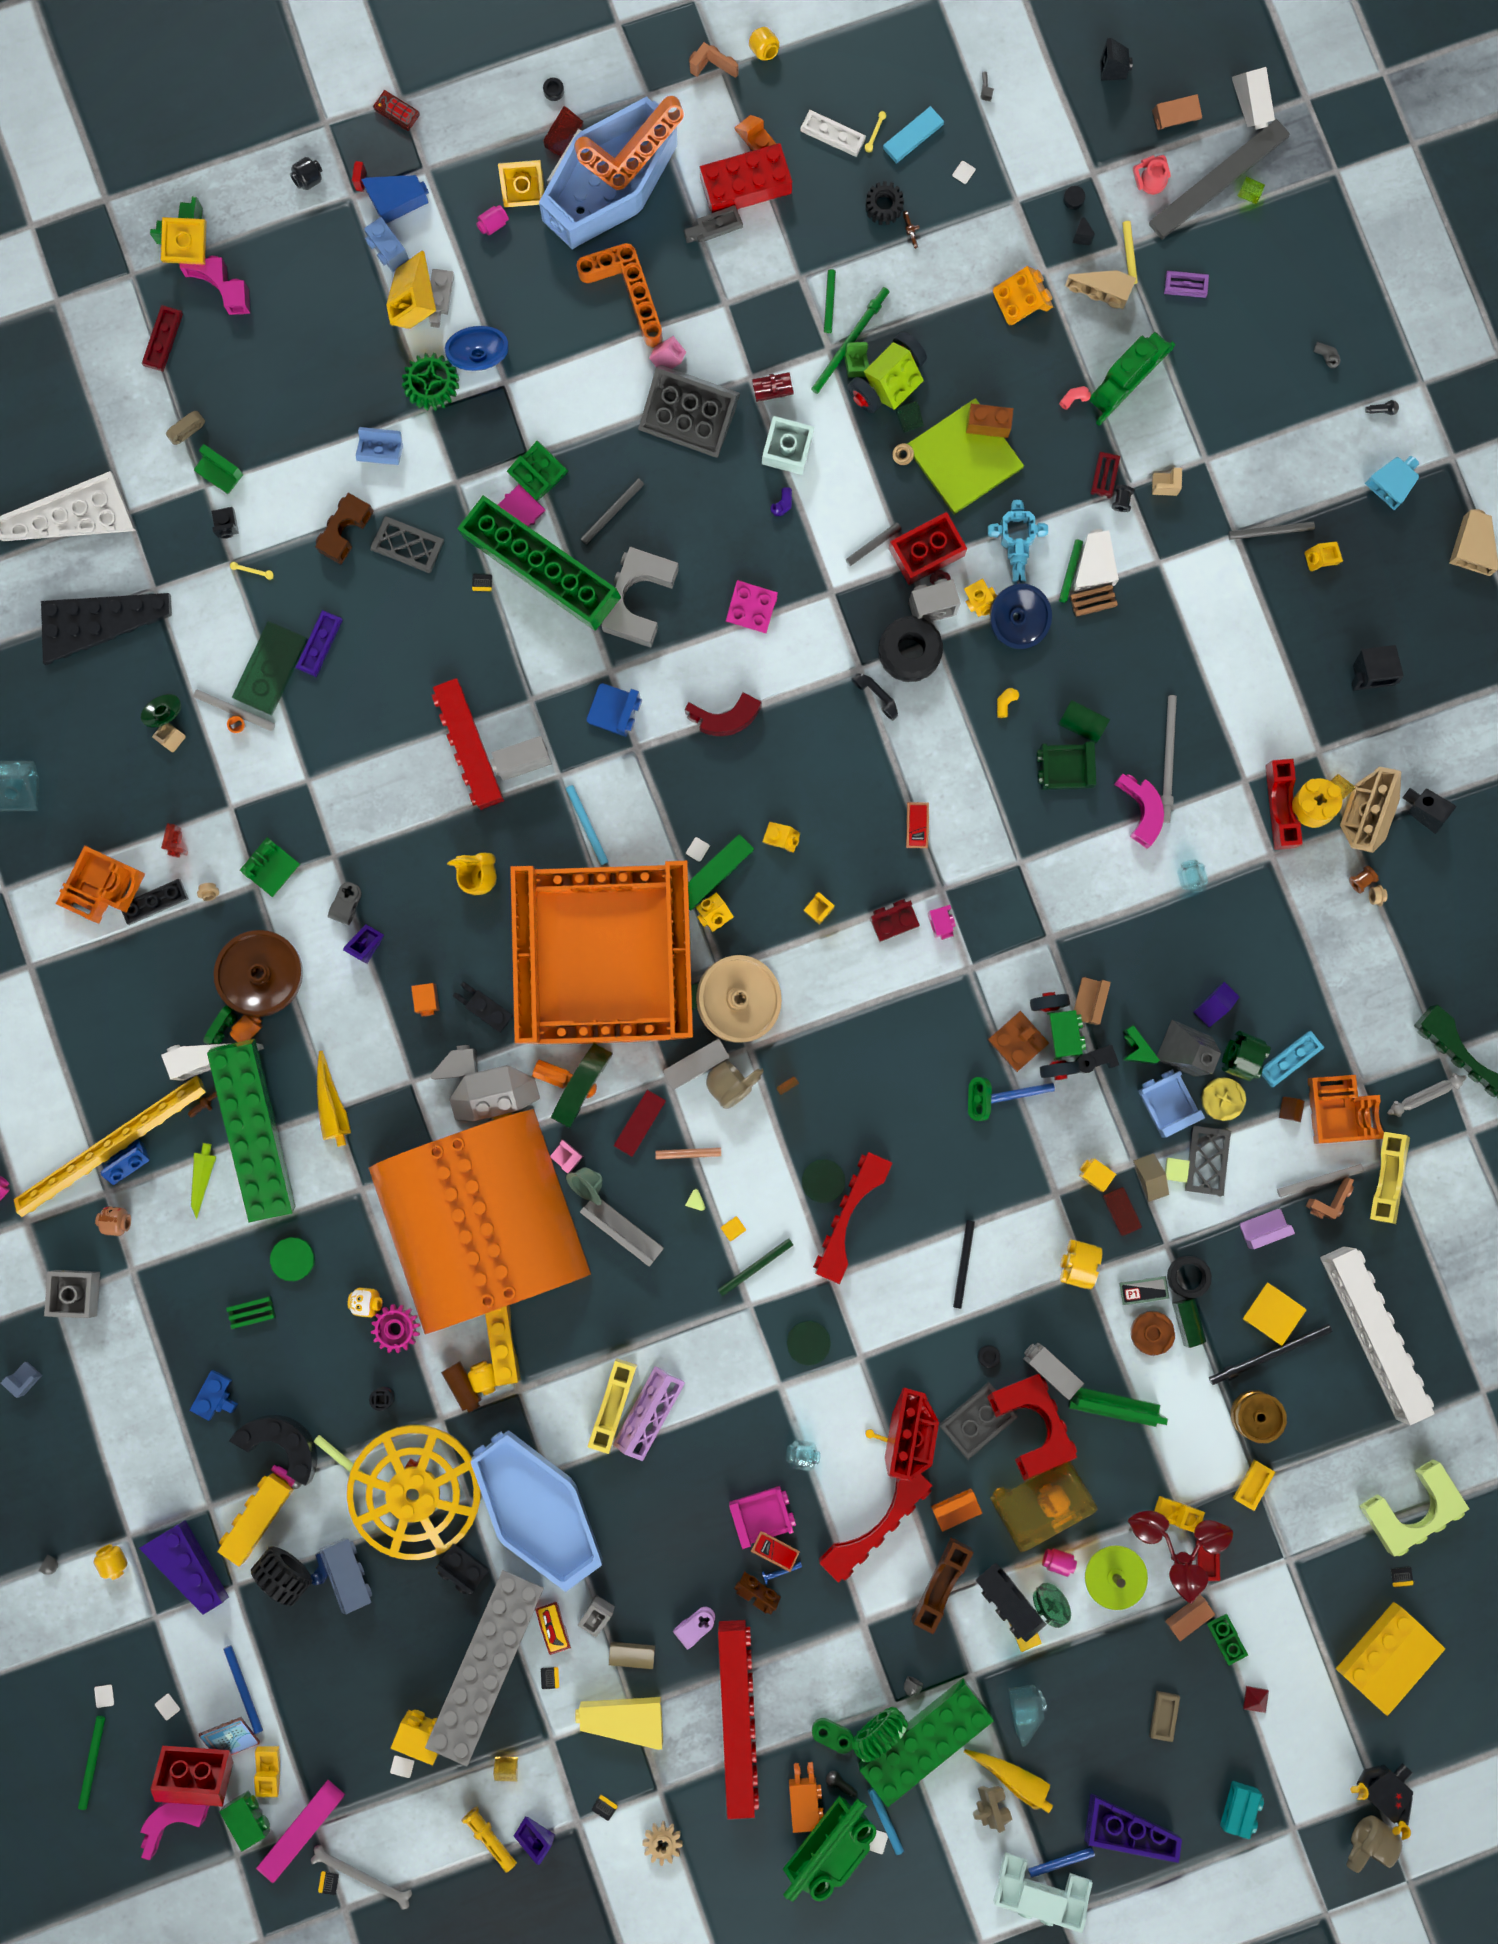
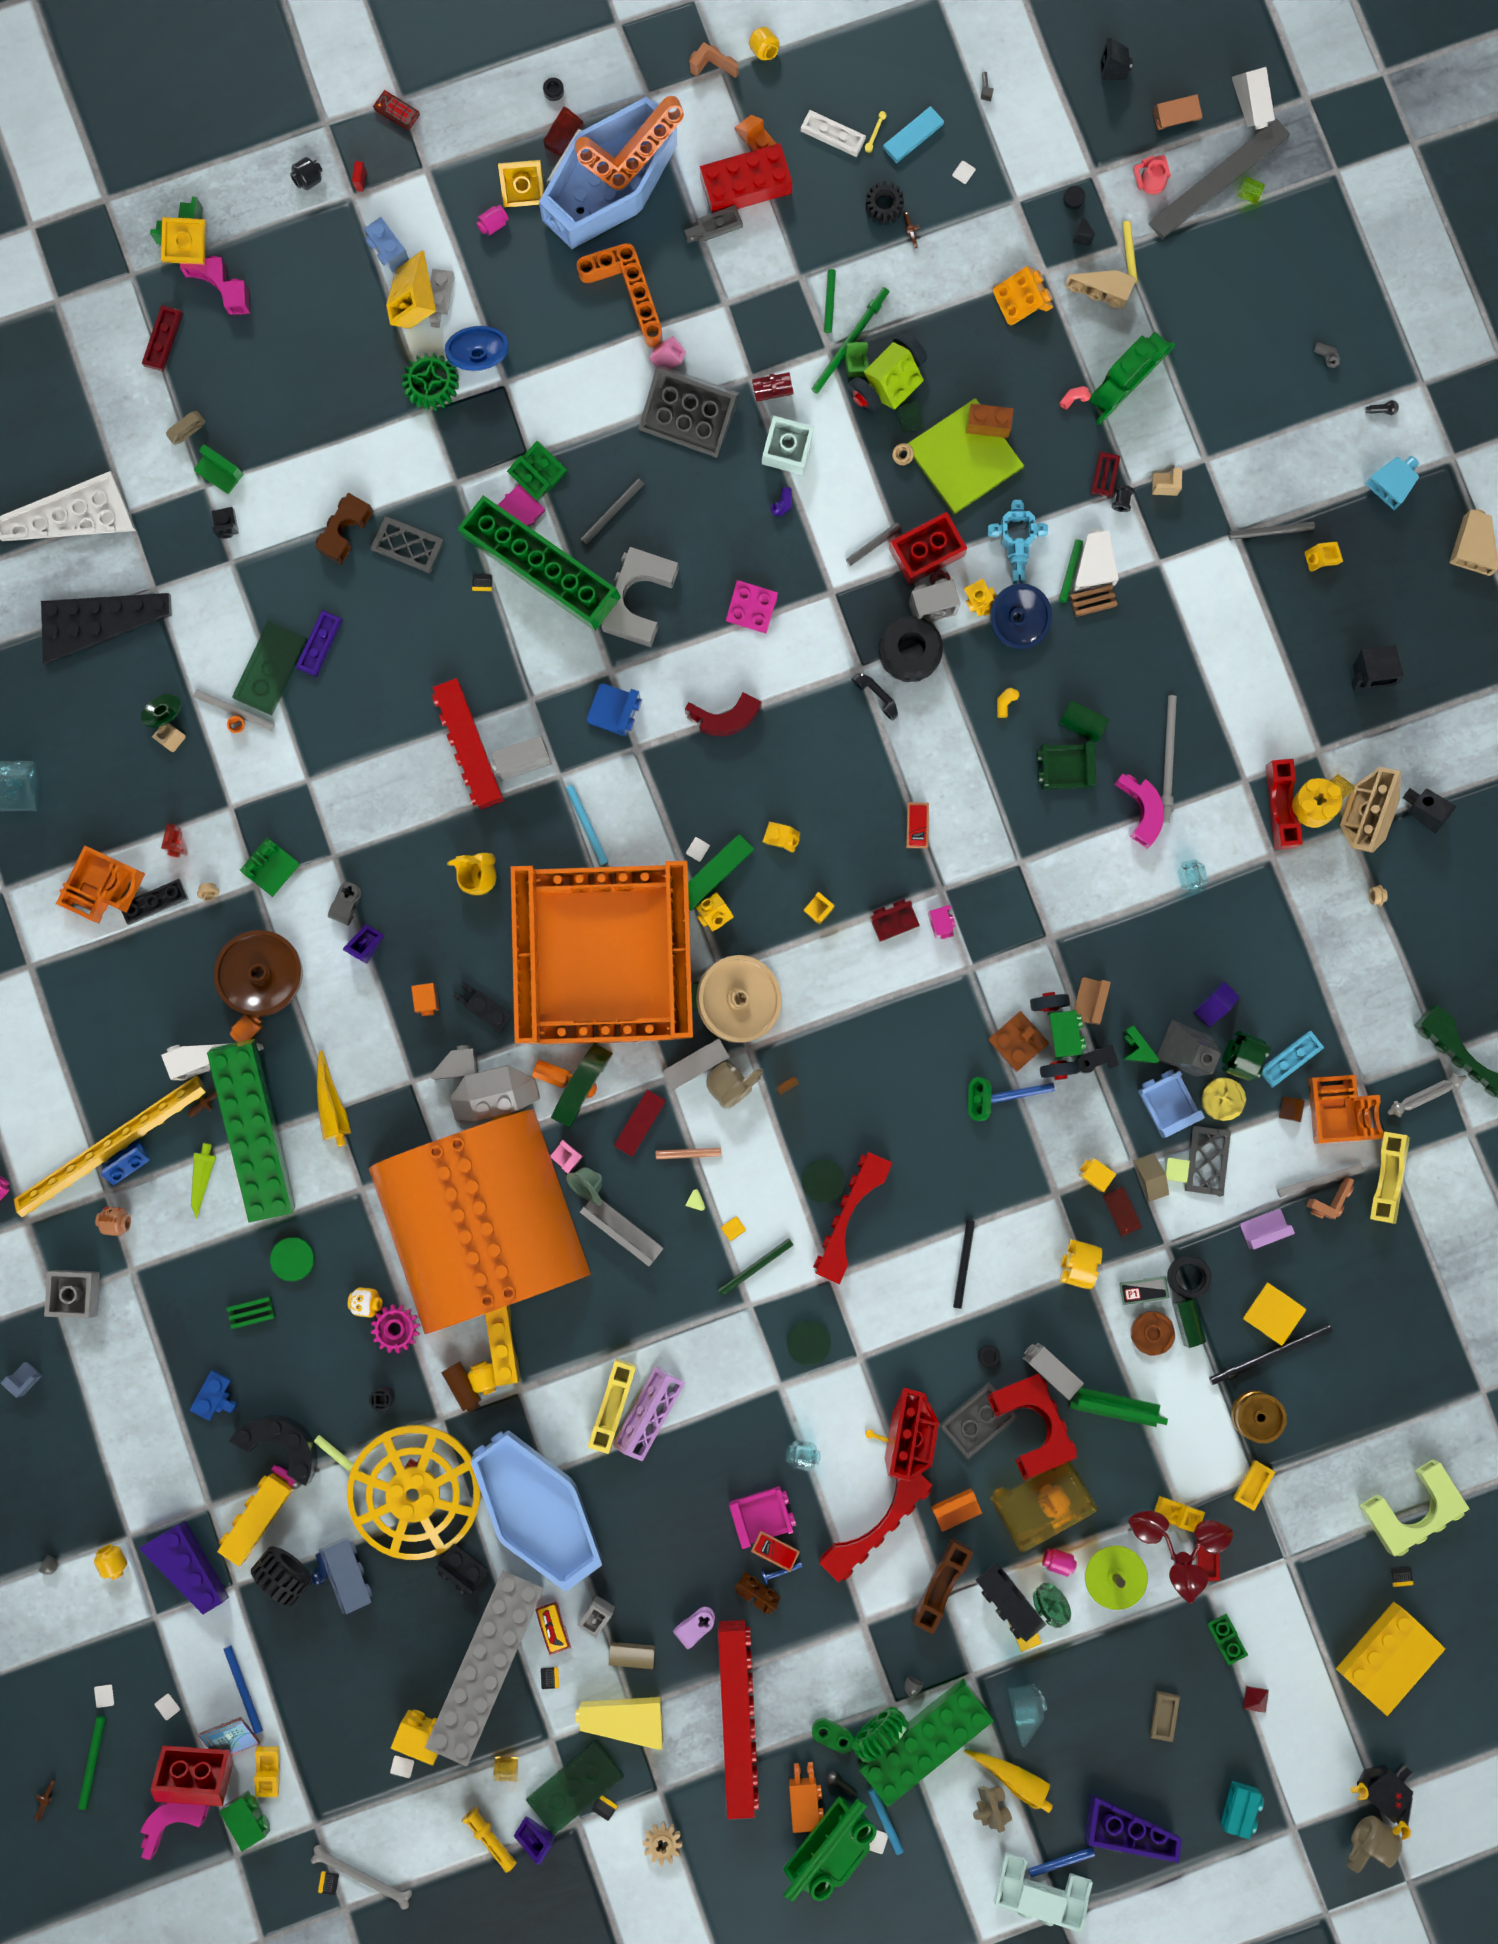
green plate [203,1005,236,1045] -> none
light yellow hinge [230,562,274,580] -> none
dark pink beam [256,1780,345,1883] -> none
medium blue bracket [356,427,403,465] -> none
blue slope [361,175,429,224] -> none
medium lavender tile [1164,271,1209,298] -> none
nougat panel [1165,1595,1216,1641] -> none
white brick [1320,1247,1434,1425] -> none
dark orange bush [1349,865,1379,894] -> none
none -> reddish brown piece [34,1779,56,1821]
none -> clear green tile [526,1740,624,1836]

